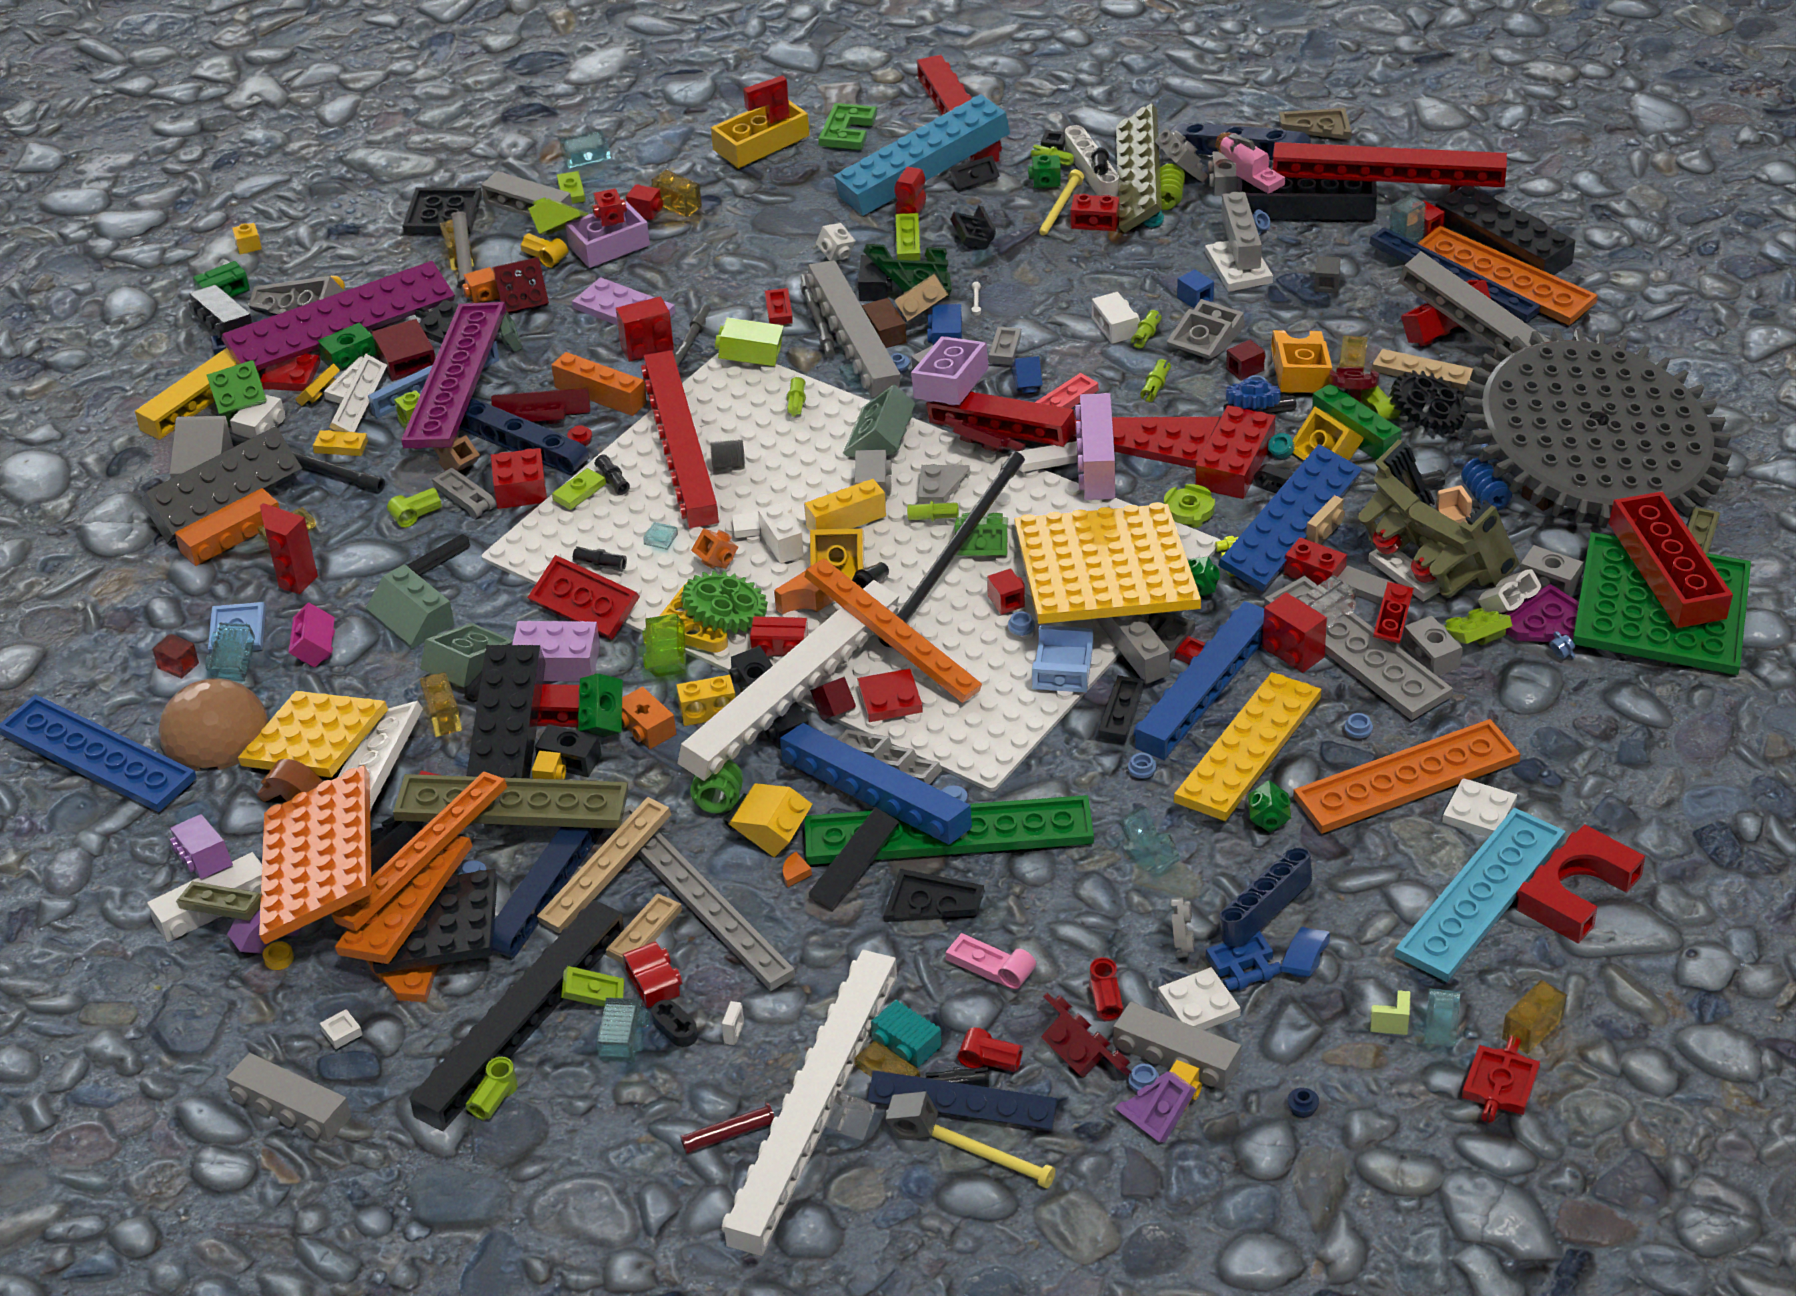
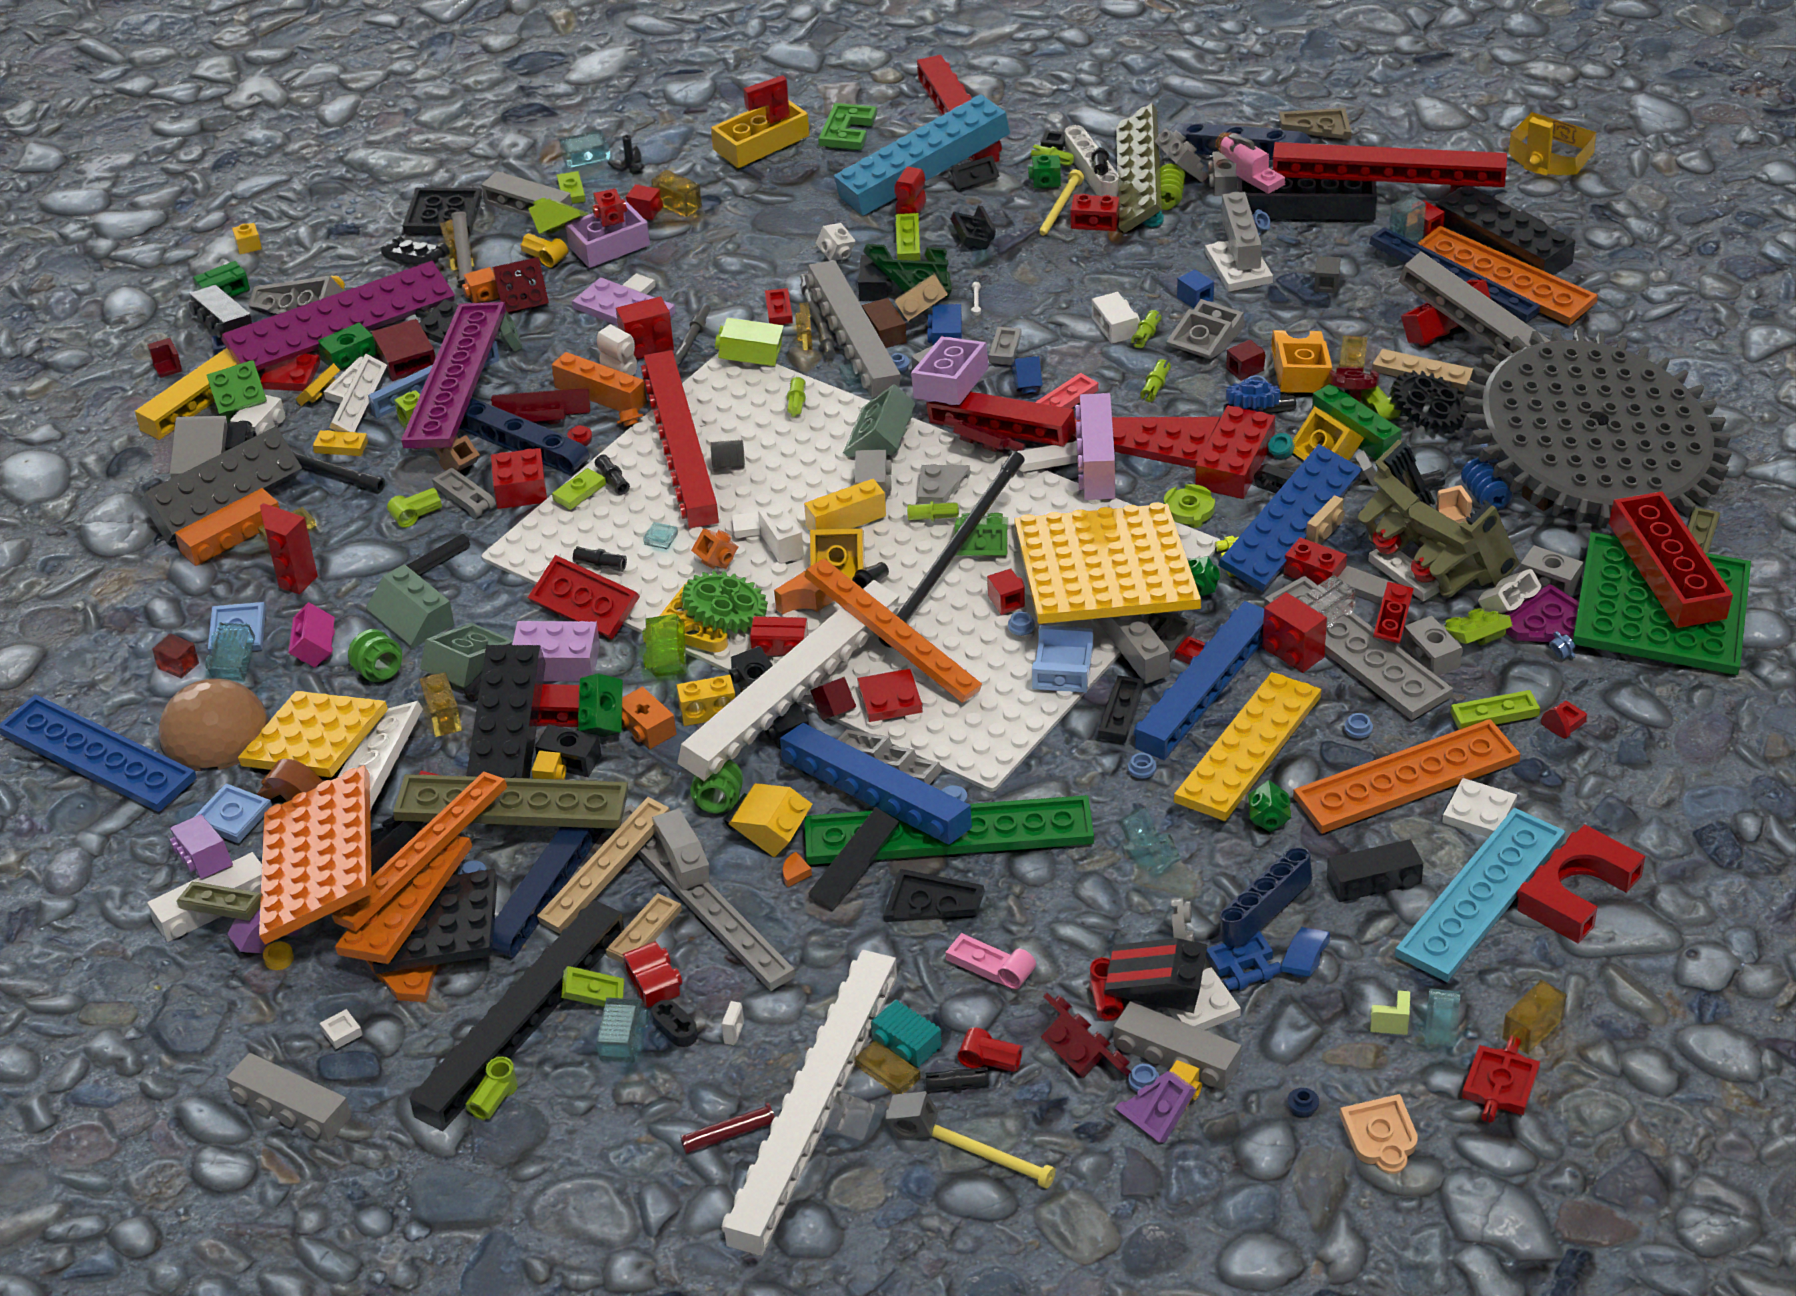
dark blue plate [868,1070,1058,1131] -> none
none -> dark red panel [147,338,182,378]
none -> light blue plate [194,783,272,843]
none -> black brick [225,420,257,451]
none -> bright green piece [348,629,402,682]
none -> black plate [381,236,450,264]
none -> white brick [597,324,637,376]
none -> black plant [608,135,645,172]
none -> orange plate [617,408,643,427]
none -> white tile [623,273,655,294]
none -> light grey slope [652,809,709,890]
none -> clear yellow plate [795,302,813,350]
none -> black slope [1104,938,1207,1013]
none -> black brick [1326,839,1424,902]
none -> light nougat plate [1339,1094,1418,1174]
none -> light grey plate [1355,451,1377,486]
none -> lime plate [1450,690,1540,730]
none -> yellow piece [1509,112,1596,175]
none -> red tile [1541,700,1587,739]

